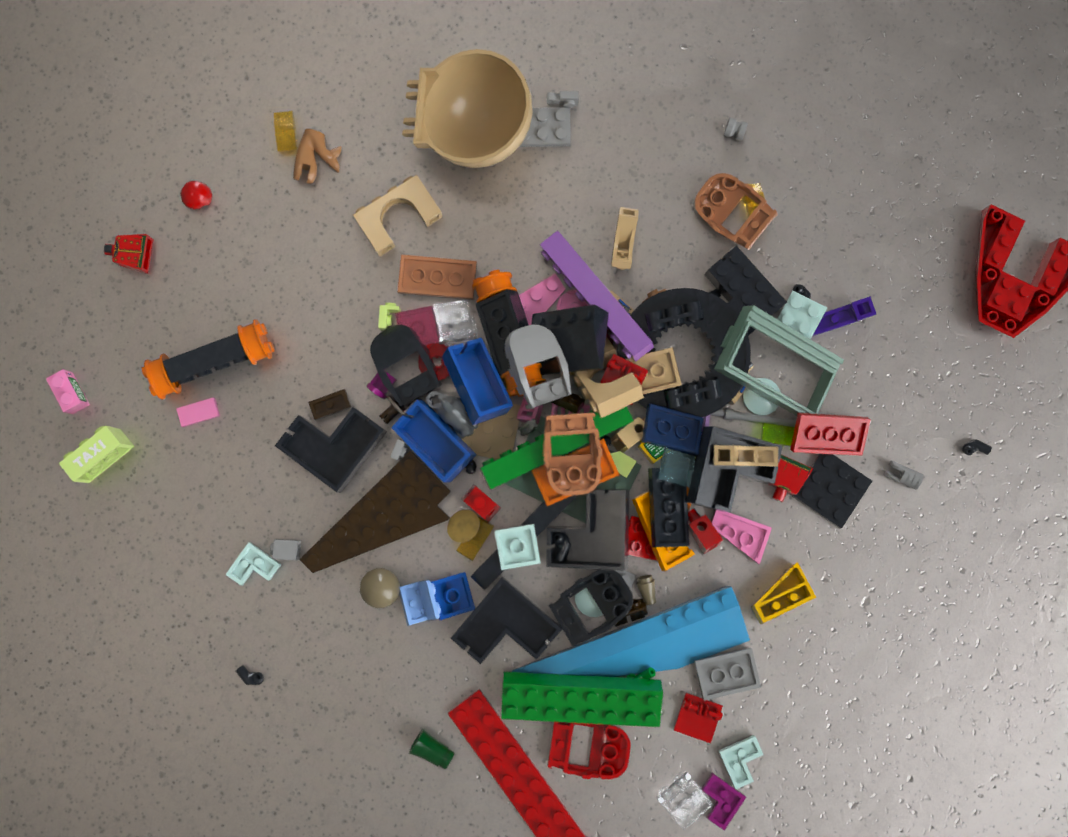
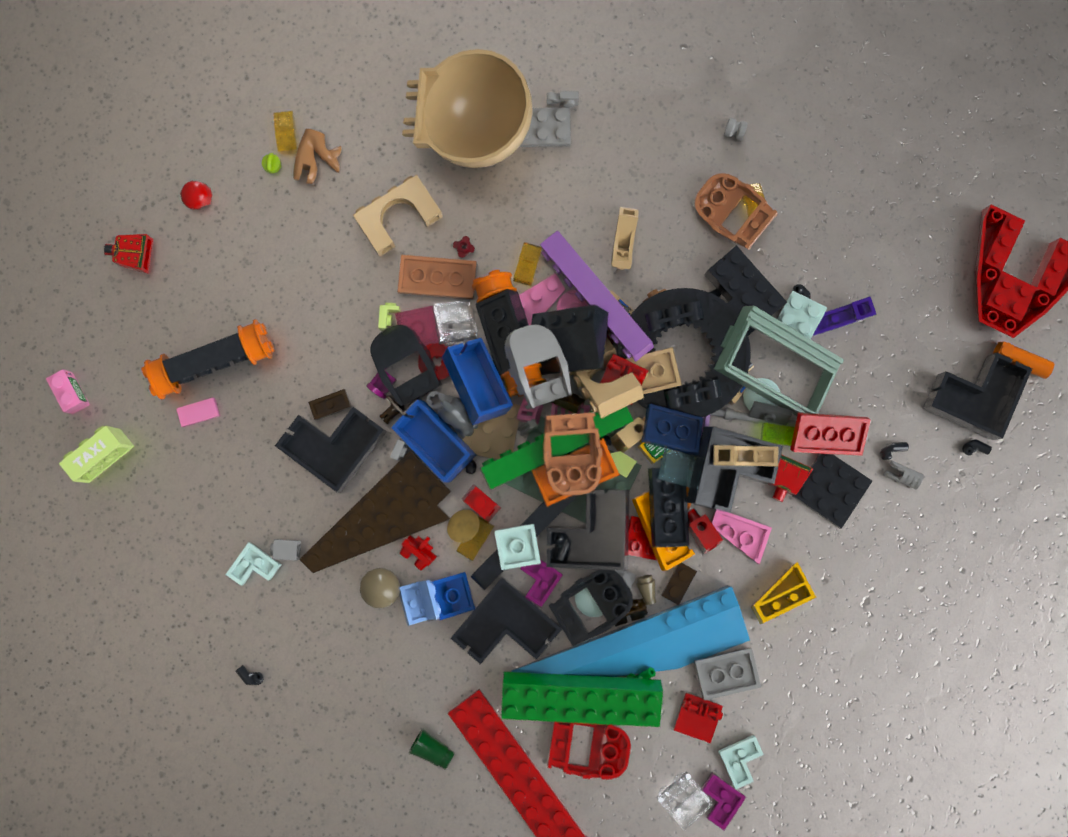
none -> lime tile [261,153,281,174]
none -> red hips [400,535,437,570]
none -> dark red plate [453,236,475,258]
none -> clear yellow slope [513,242,542,286]
none -> magenta plate [520,559,563,607]
none -> dark brown plate [661,562,697,605]
none -> dark grey plate [749,401,792,426]
none -> black arm [880,442,909,460]
none -> black piece [923,353,1032,440]
none -> orange piece [992,341,1055,379]

